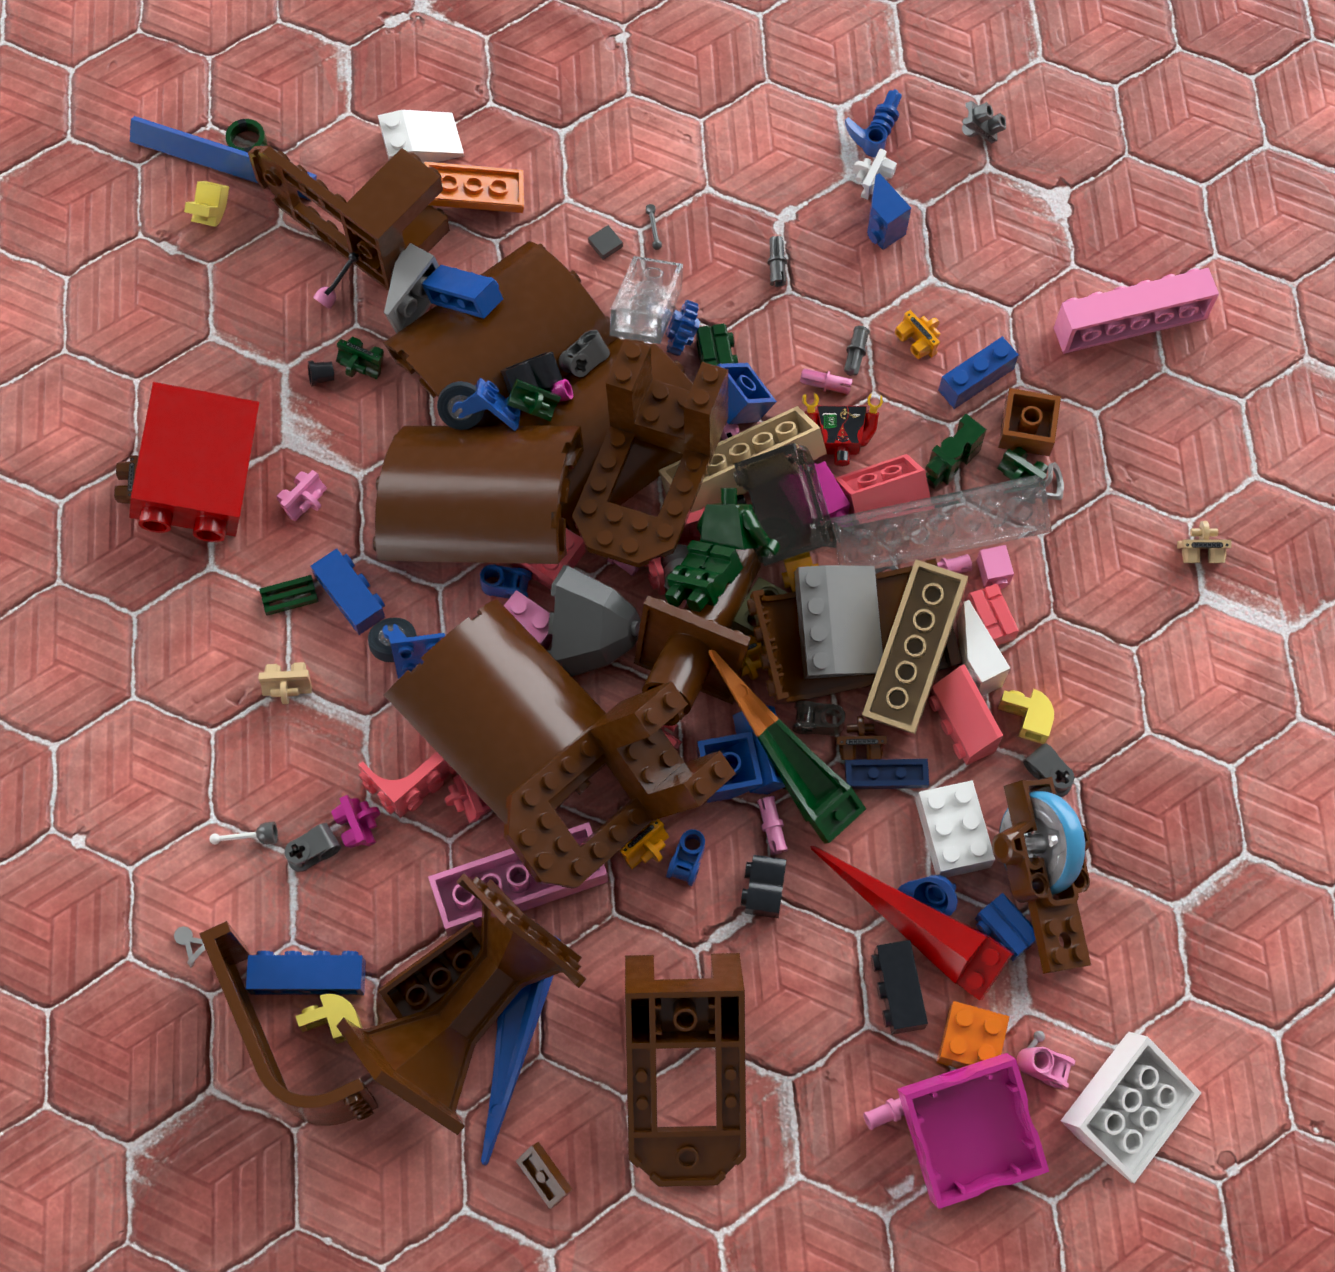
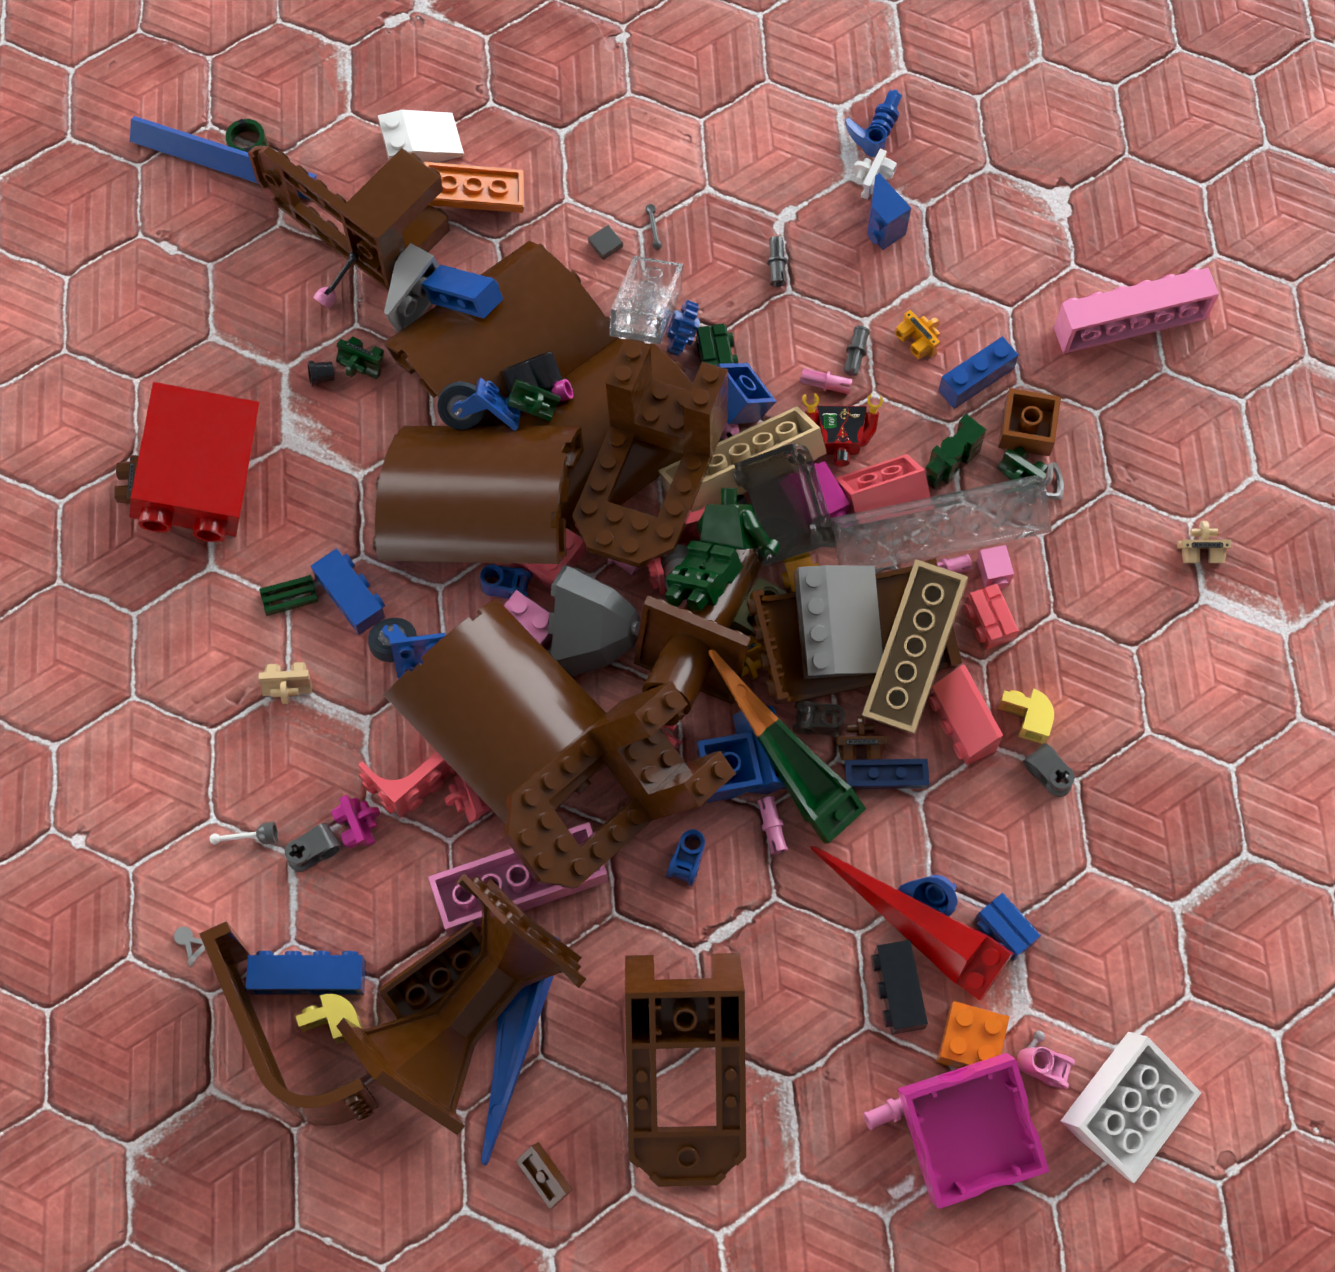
light yellow brick [184,181,229,227] -> none
bright pink hips [277,470,327,521] -> none
dark grey piece [559,330,610,377] -> none
light orange hips [620,819,669,869] -> none
black brick [741,855,787,919] -> none
white brick [915,780,995,878] -> none
white slope [957,600,1010,696] -> none
dark grey hips [962,101,1006,143] -> none
reddish brown piece [992,777,1091,974] -> none

